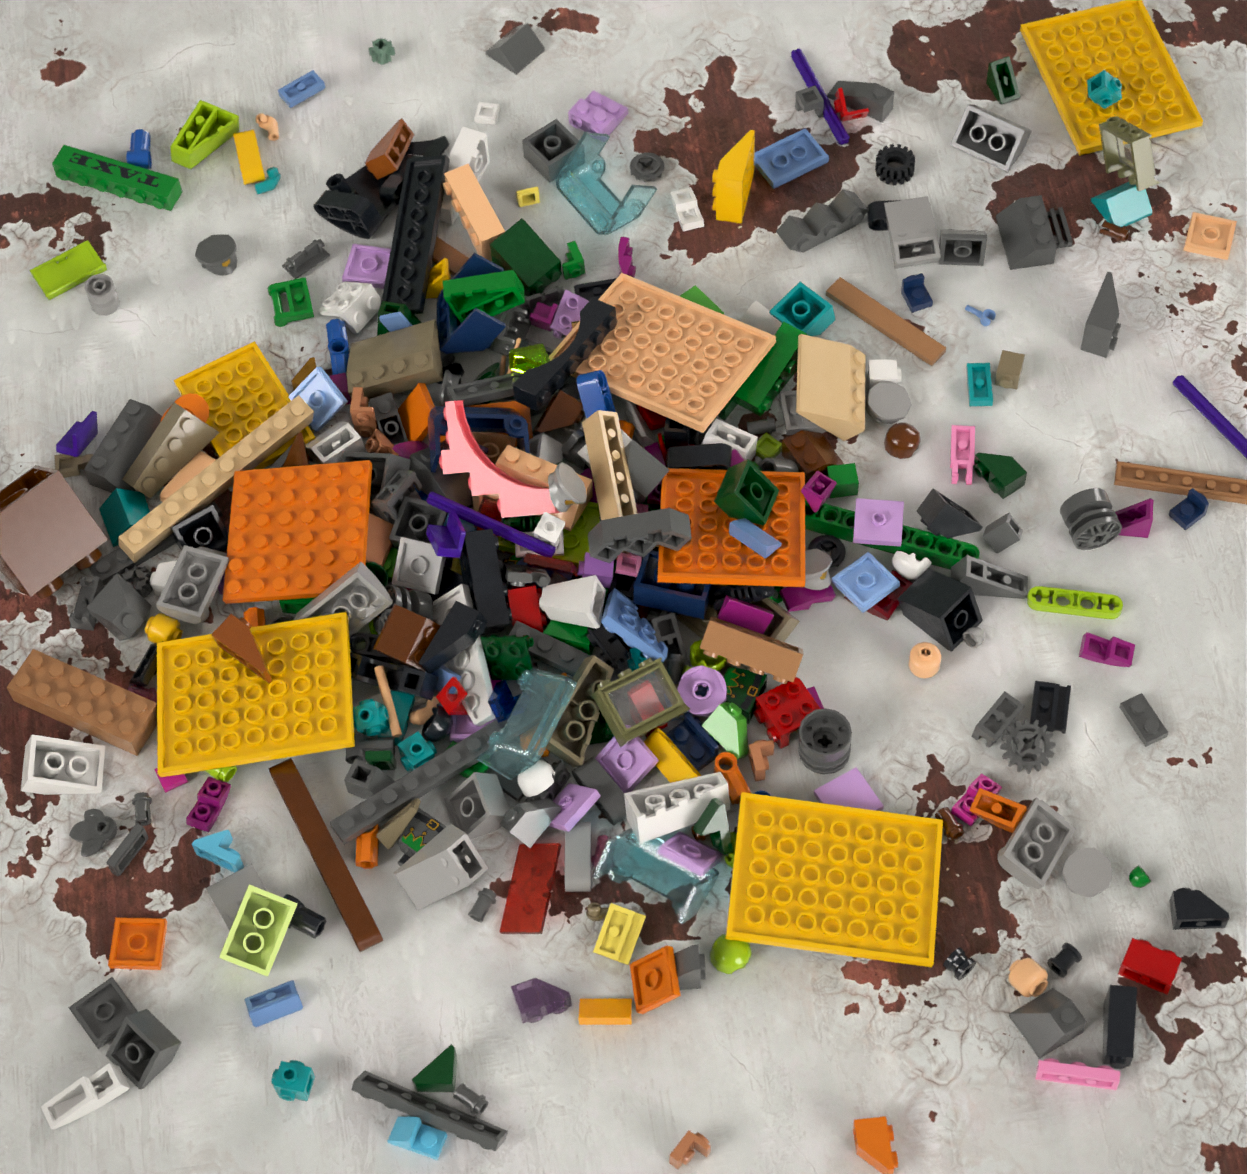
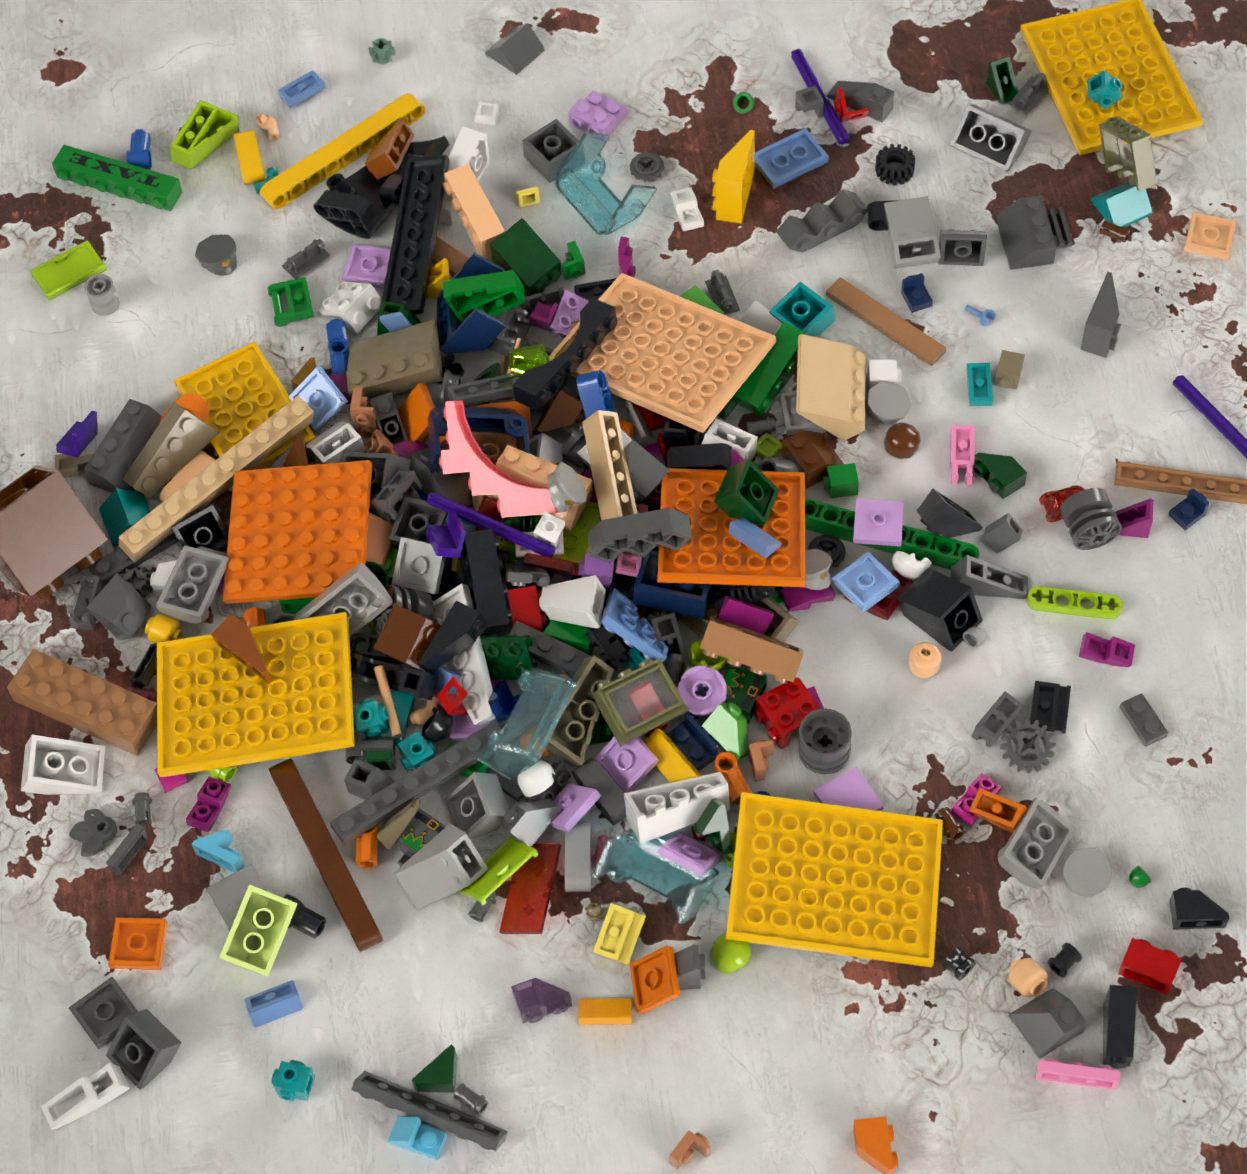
magenta slope [801,471,837,513] -> none
none -> yellow beam [260,93,426,210]
none -> lime door [459,836,538,906]
none -> dark grey hinge [705,270,740,315]
none -> green piece [733,92,755,114]
none -> dark grey hinge [1010,73,1048,115]
none -> clear red piece [1039,485,1085,522]

